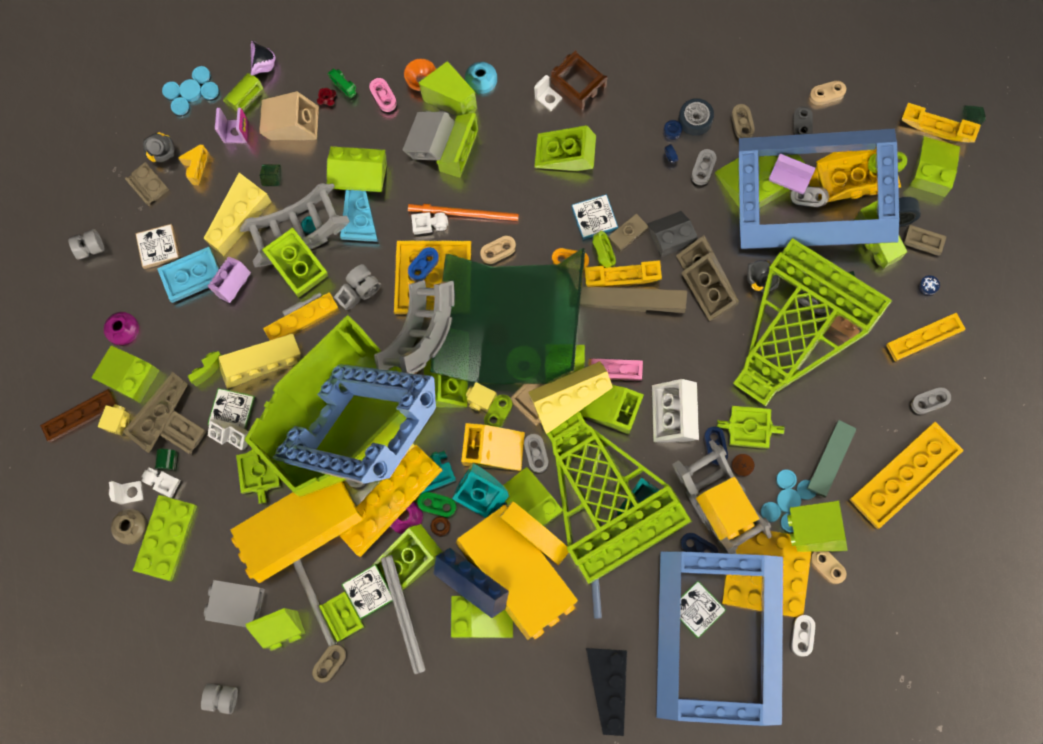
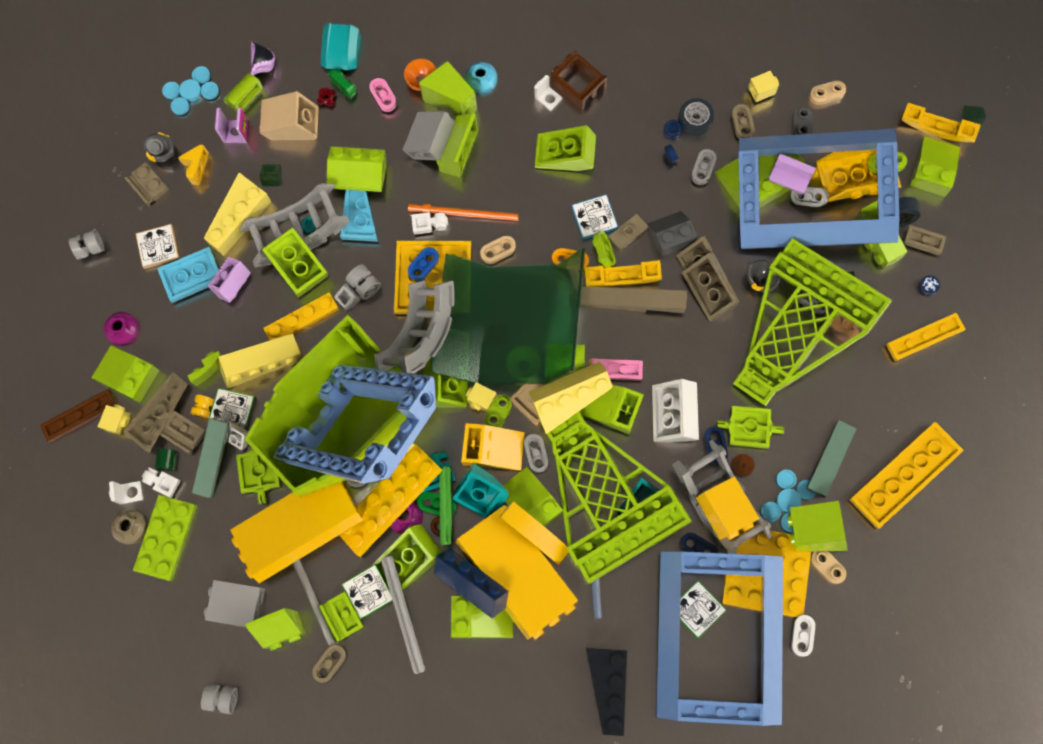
light grey piece [282,292,322,316] -> none
light grey plate [911,387,951,415] -> none
none -> yellow wheel [190,395,214,419]
none -> sand green tile [192,418,230,498]
none -> teal slope [321,23,361,70]
none -> bright green axle [439,467,452,545]
none -> light yellow brick [748,71,779,102]

